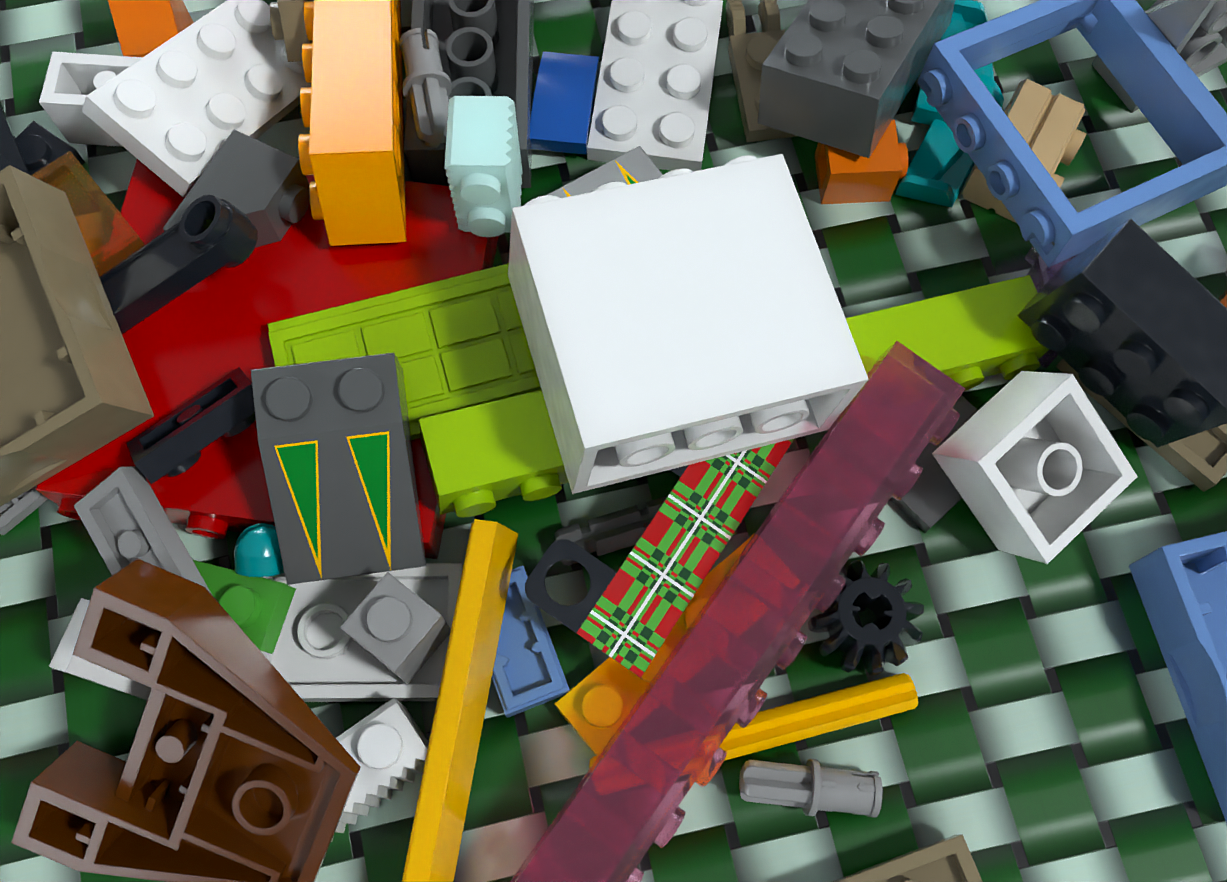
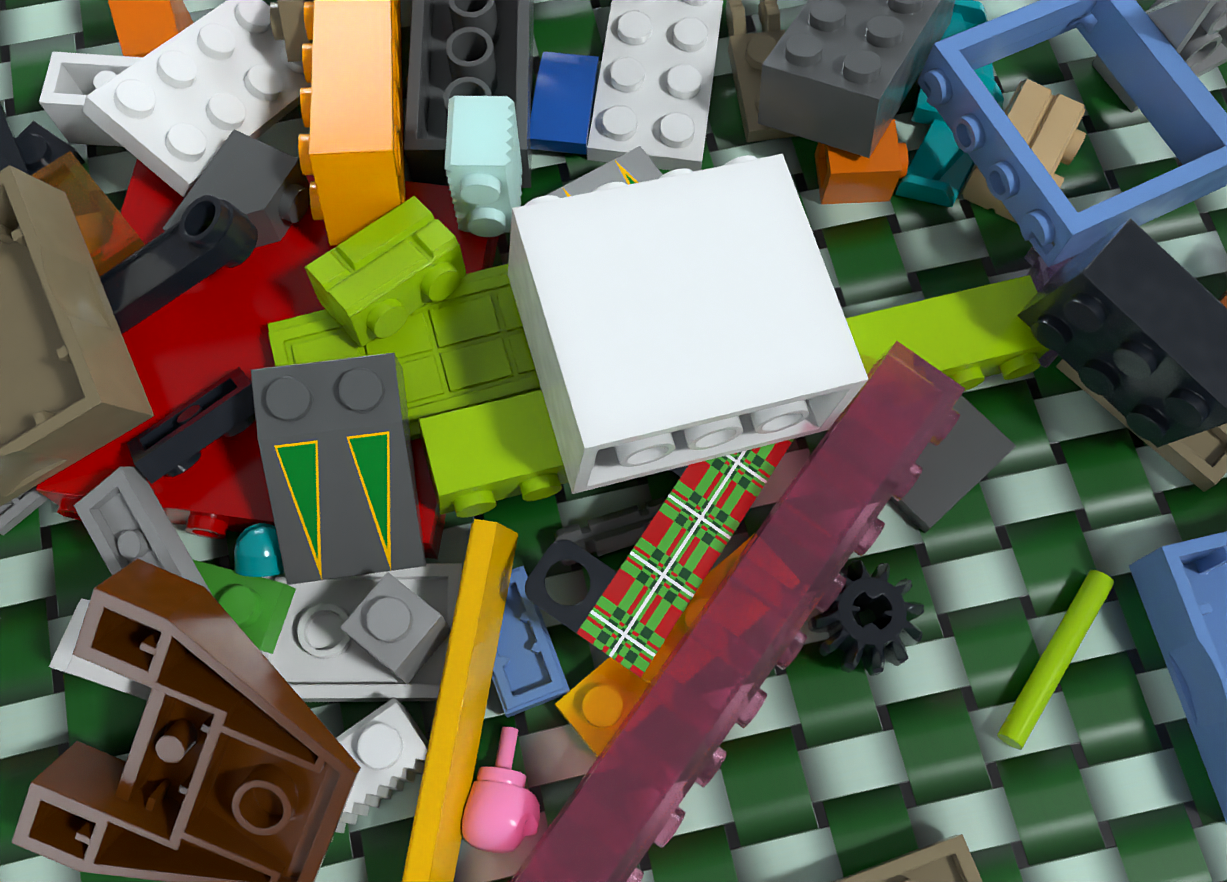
light grey axle [399,28,452,148] -> none
yellow axle [589,673,918,794] -> none
light grey axle [739,759,883,818] -> none
white brick [932,371,1138,564] -> none
none -> lime brick [304,196,467,348]
none -> bright pink piece [461,727,540,853]
none -> lime bar [997,570,1114,750]

